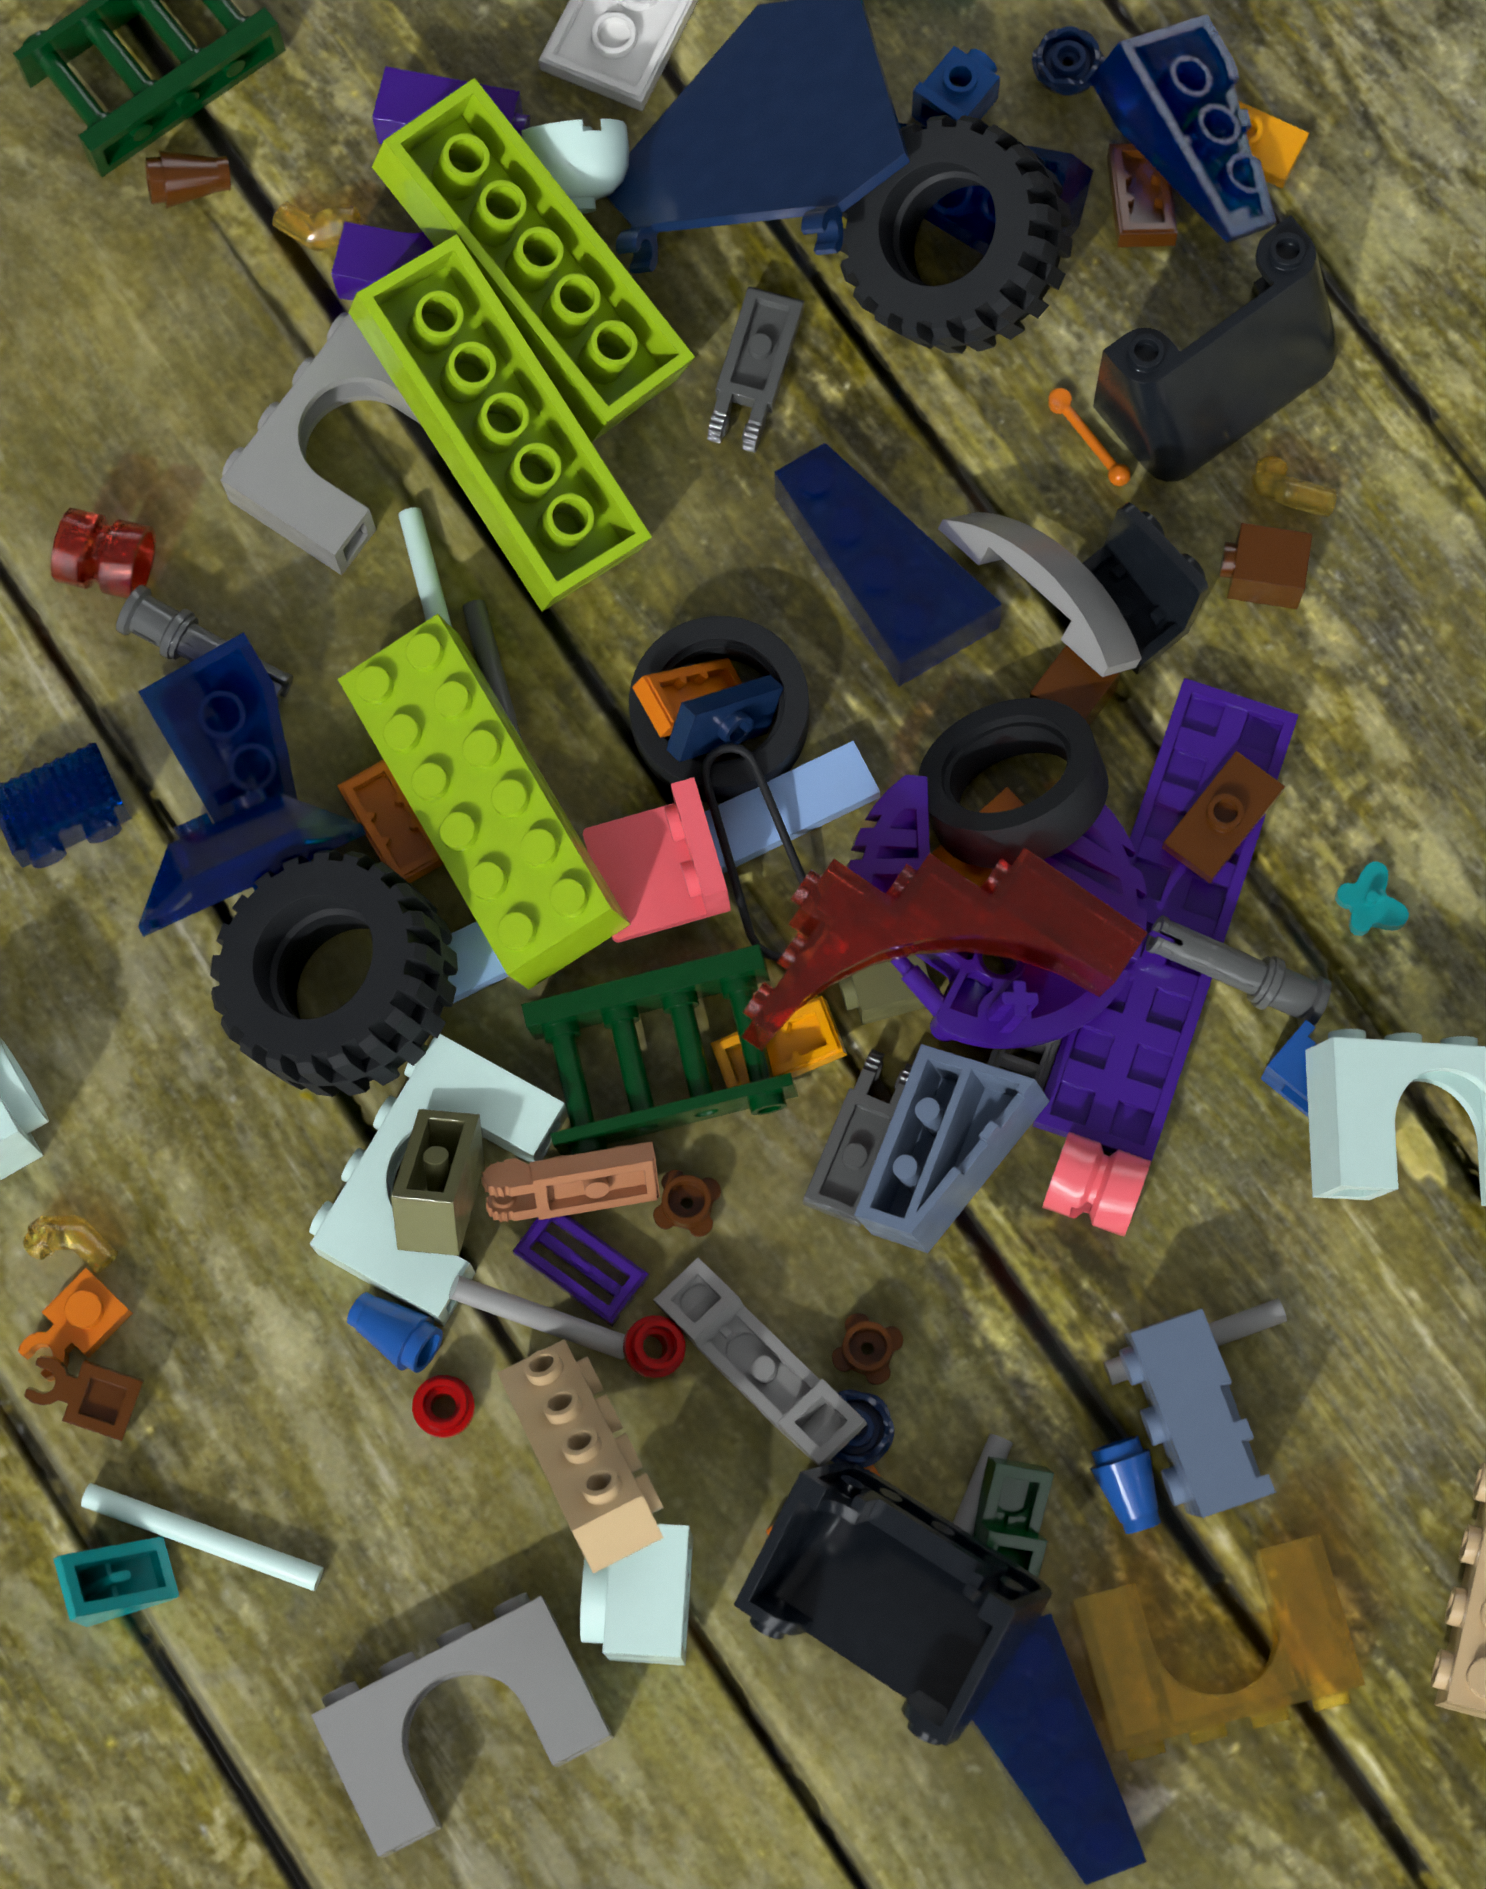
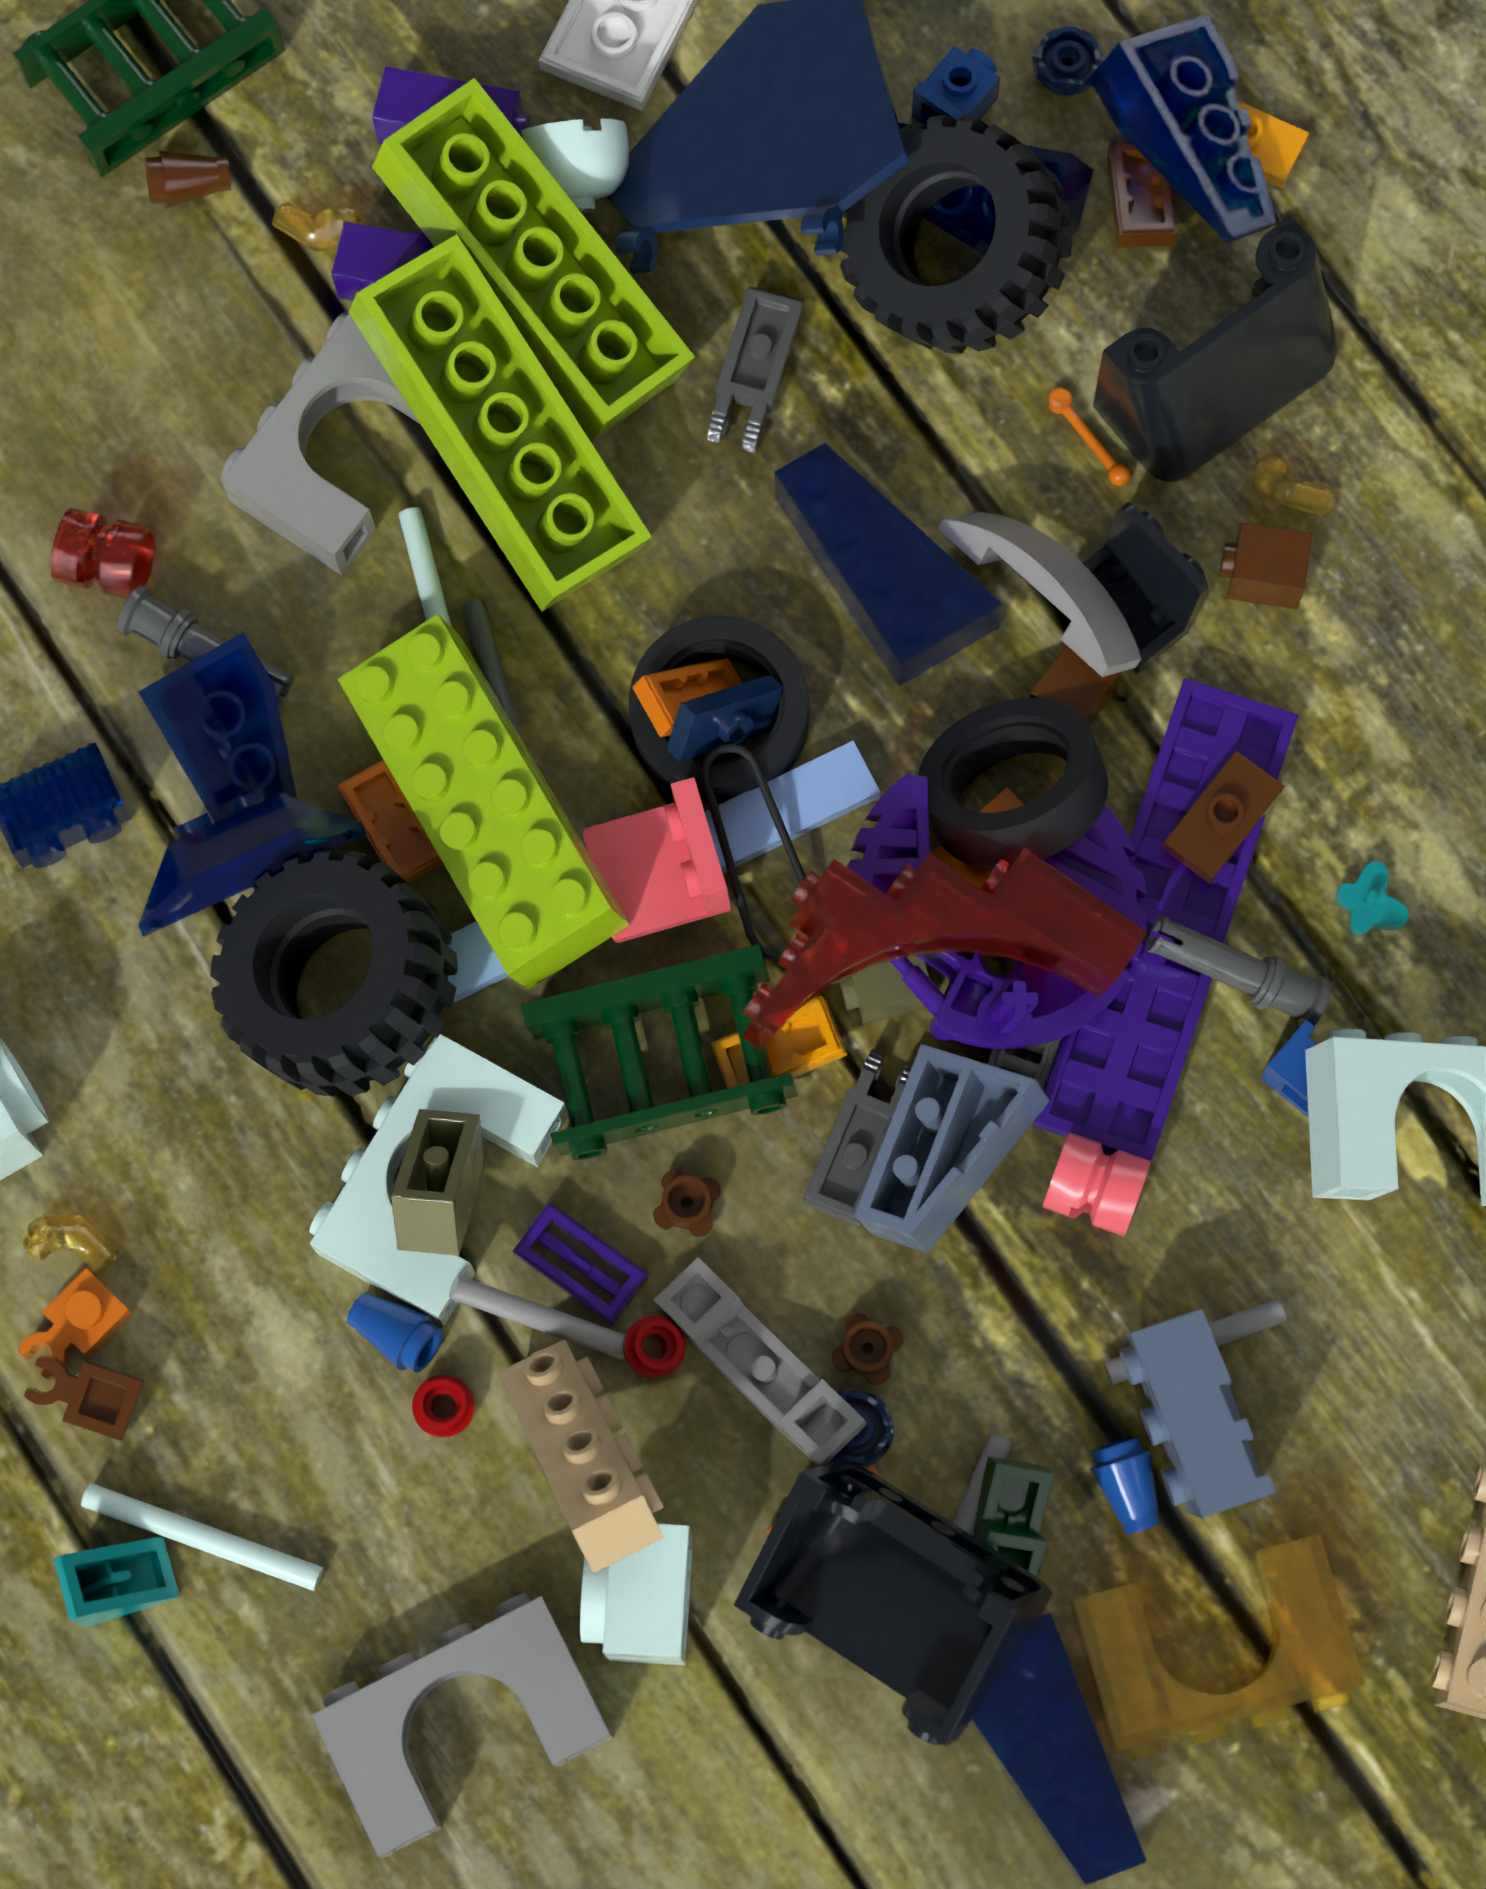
nougat hinge [481,1142,660,1223] -> none

